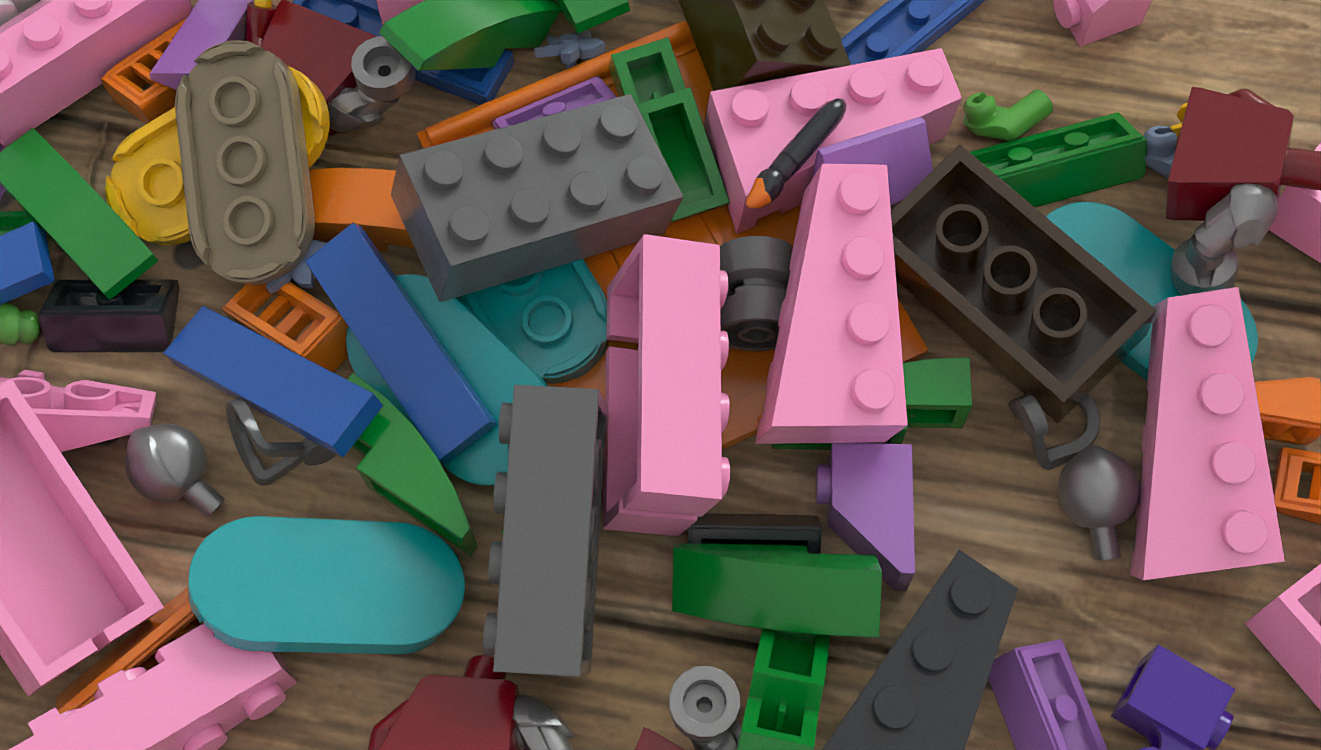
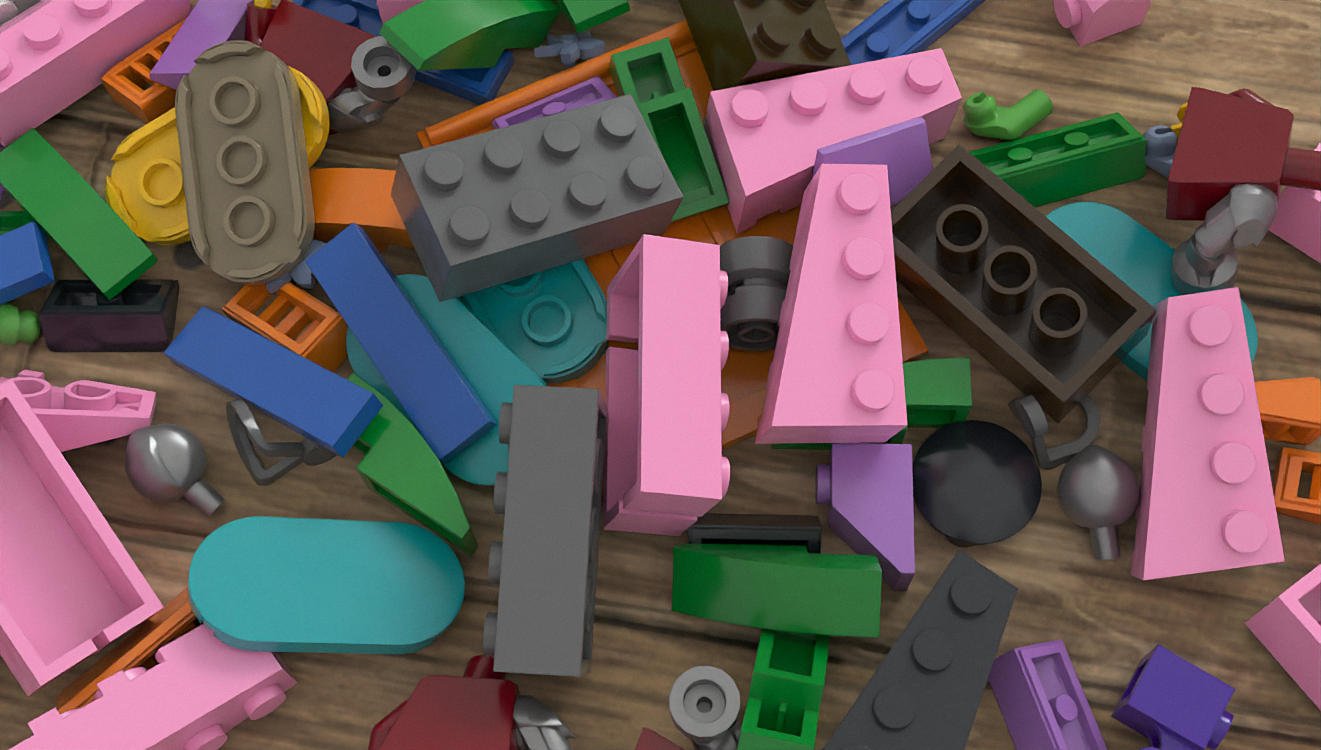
black piece [746,98,846,208] -> none
none -> black dish [912,420,1042,548]

